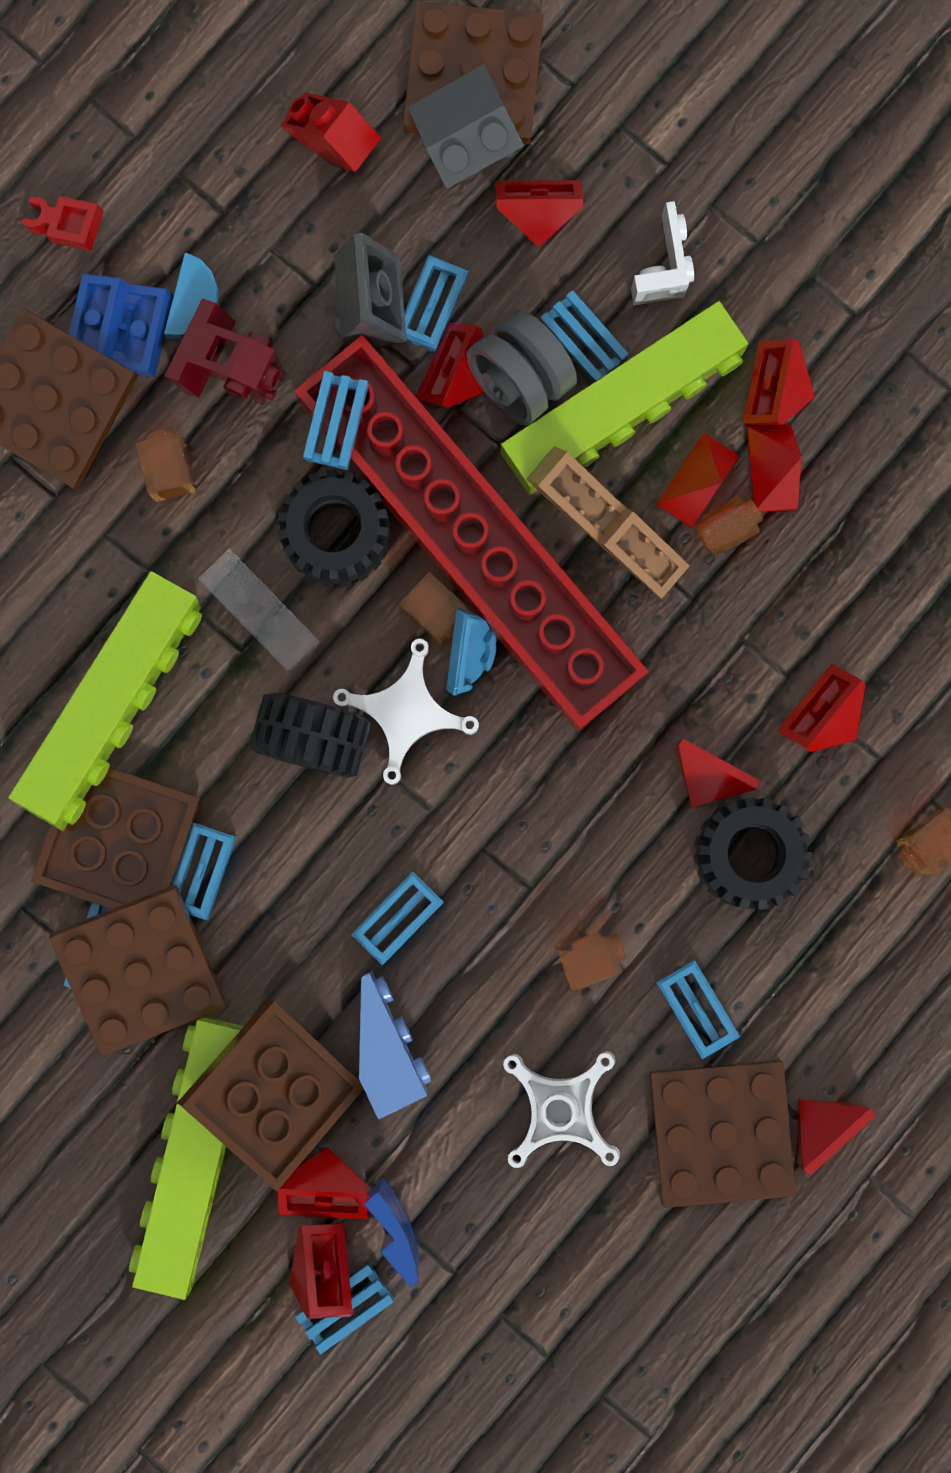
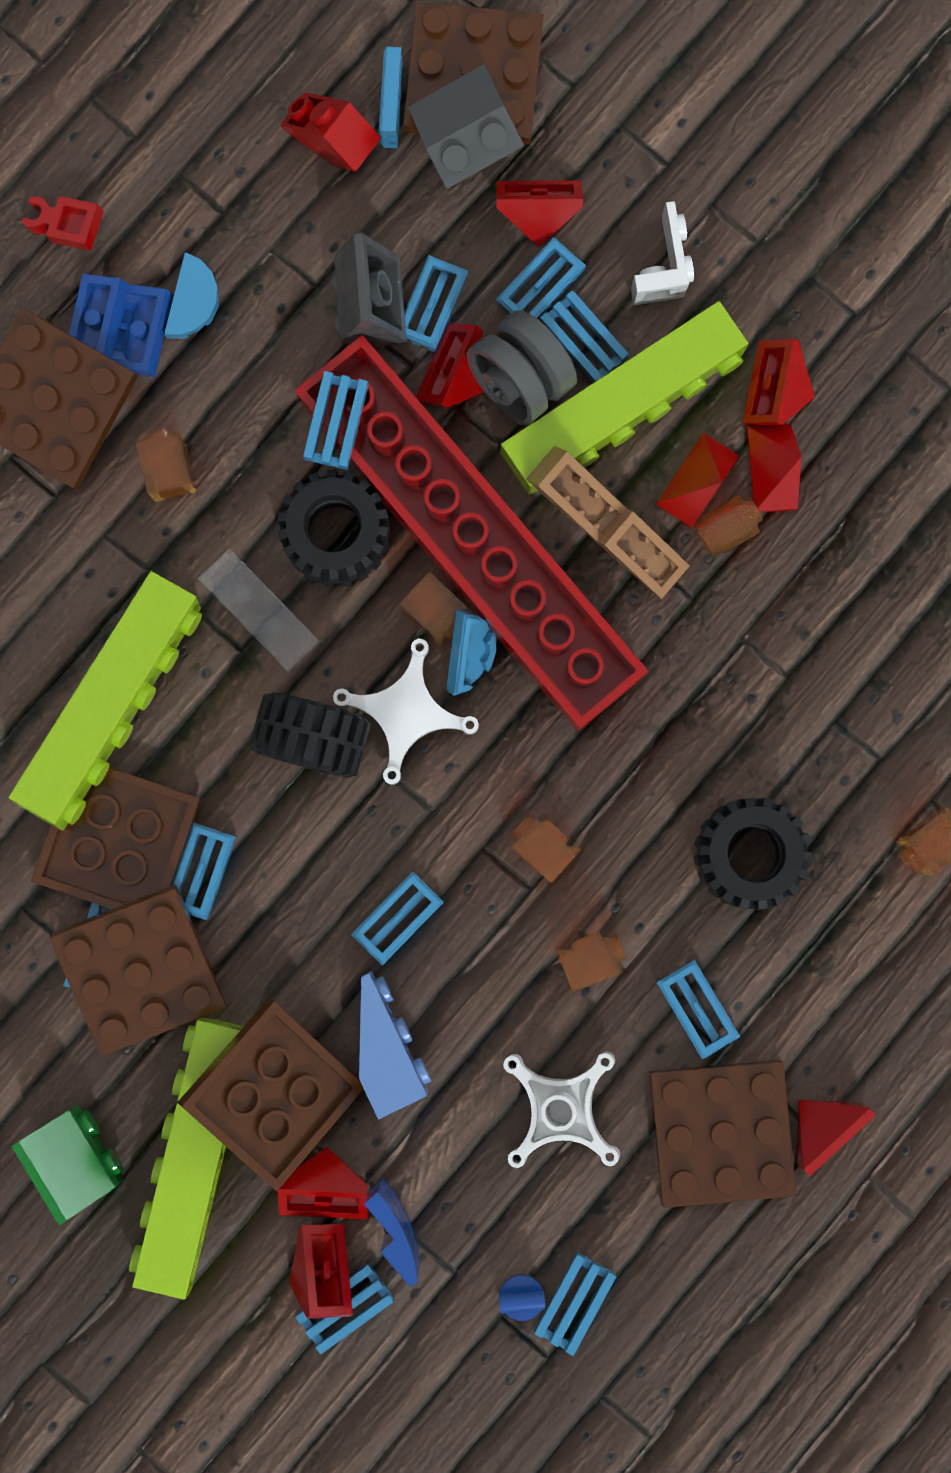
dark red tile [164,298,286,406] -> none
red slope [674,739,761,808] -> none
red slope [777,664,865,752] -> none
none -> slope [11,1105,124,1225]
none -> dark azure tile [379,46,403,148]
none -> dark azure tile [496,237,586,320]
none -> blue plate [499,1274,545,1321]
none -> clear orange window [511,815,581,883]
none -> dark azure tile [534,1251,617,1356]

